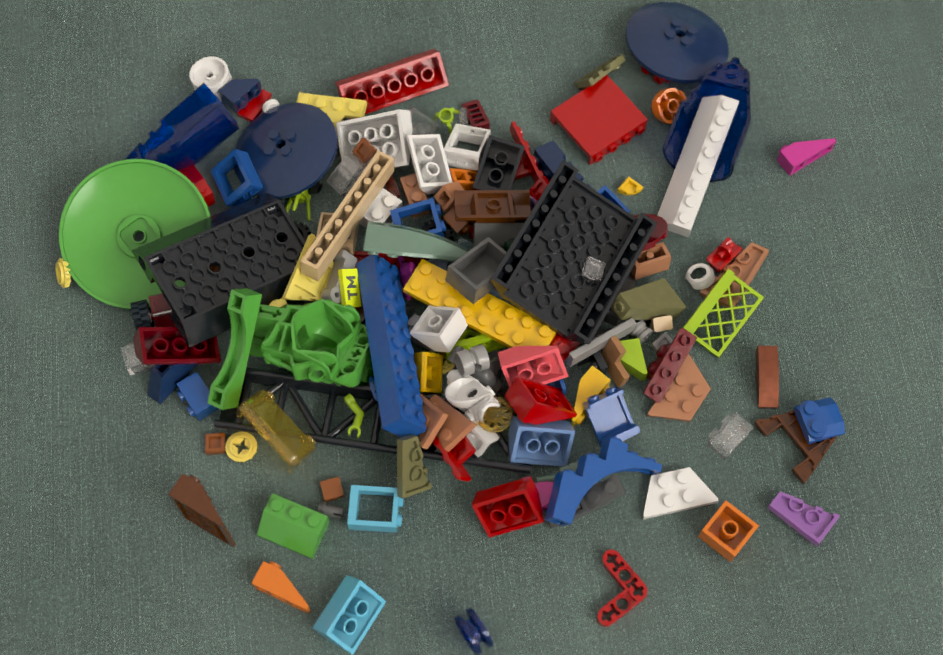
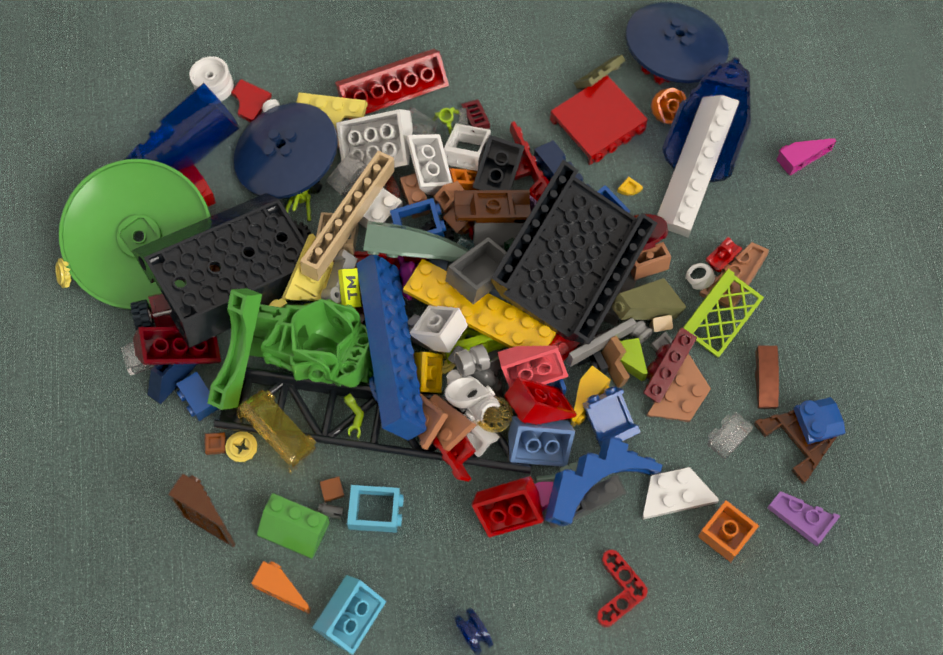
blue window [211,149,264,207] -> none
dark blue slope [219,79,262,113] -> none
dark orange tile [352,137,377,164] -> none
olive wing [397,434,432,499] -> none
clear tile [581,256,606,282] -> none

